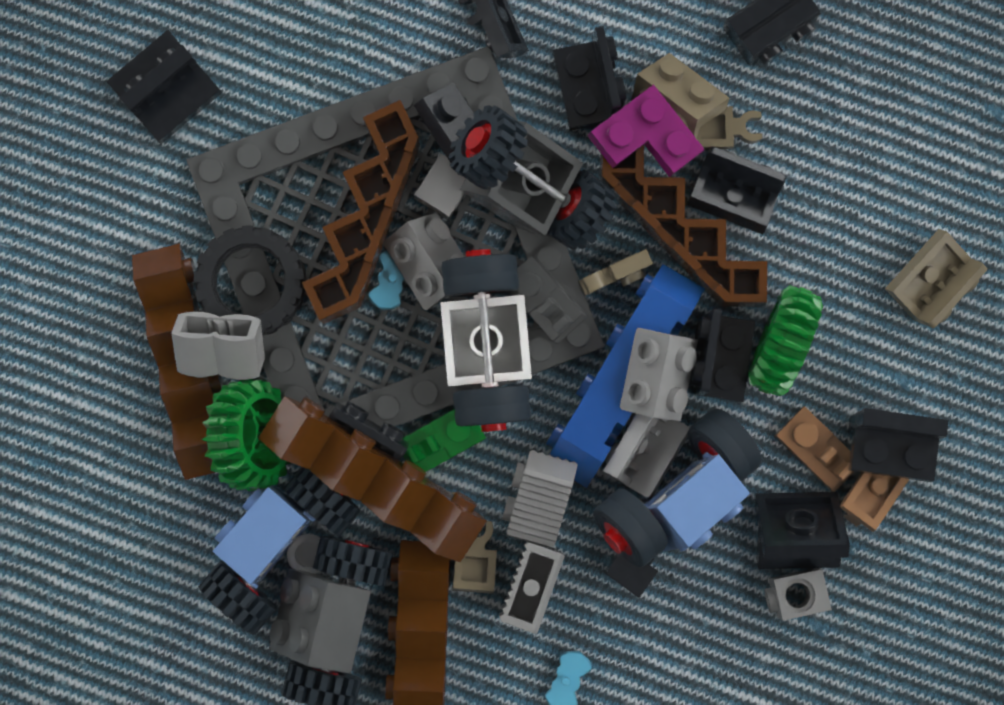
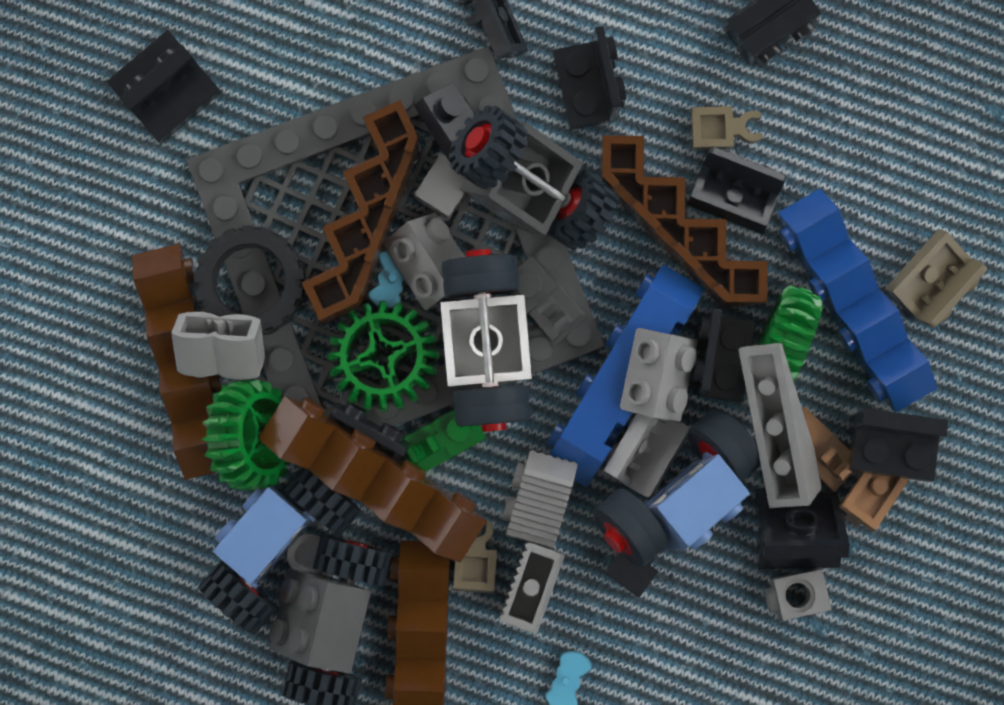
dark tan plate [578,249,653,296] -> none
magenta plate [587,84,705,177] -> none
dark tan bracket [631,53,729,139] -> none
none -> green gear [327,301,440,413]
none -> light grey slope [739,343,822,508]
none -> blue brick [778,188,938,412]

